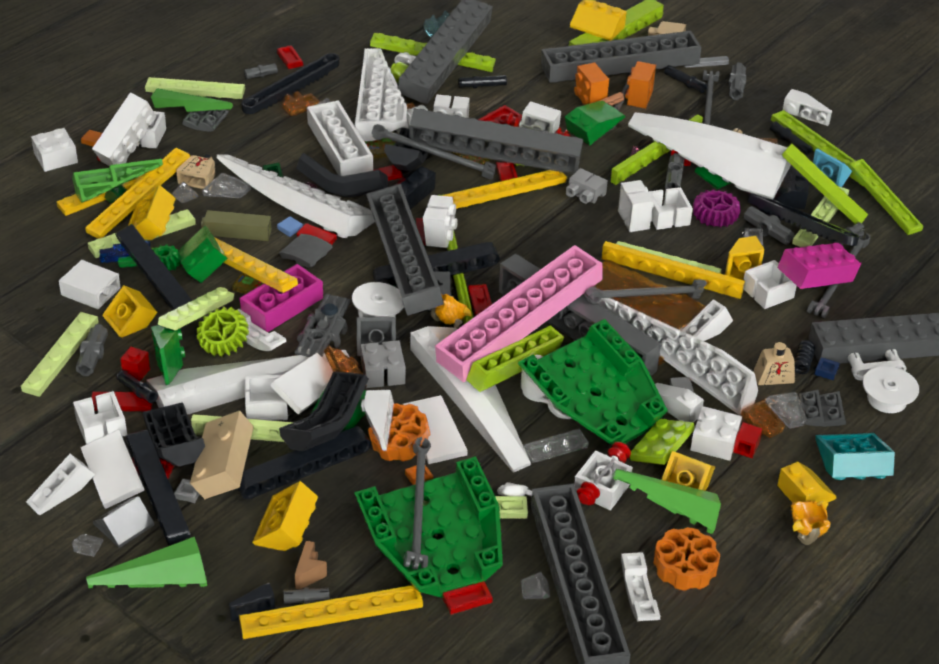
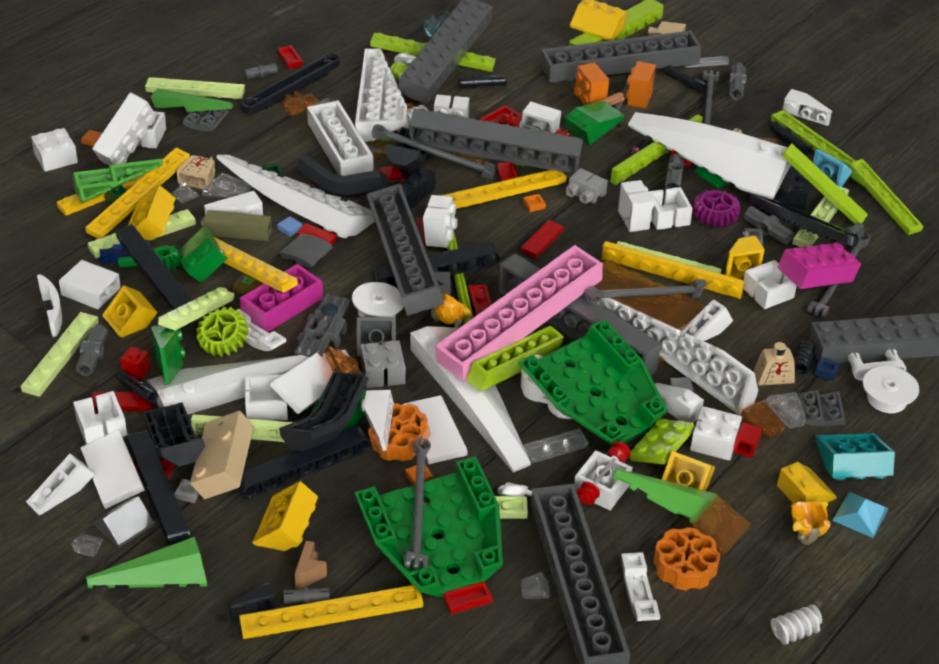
none -> white slope [37,274,62,337]
none -> white slope [204,191,263,215]
none -> red tile [521,220,564,259]
none -> orange tile [523,194,546,212]
none -> clear orange plate [690,496,751,557]
none -> white piece [770,604,822,645]
none -> medium azure slope [833,492,889,538]

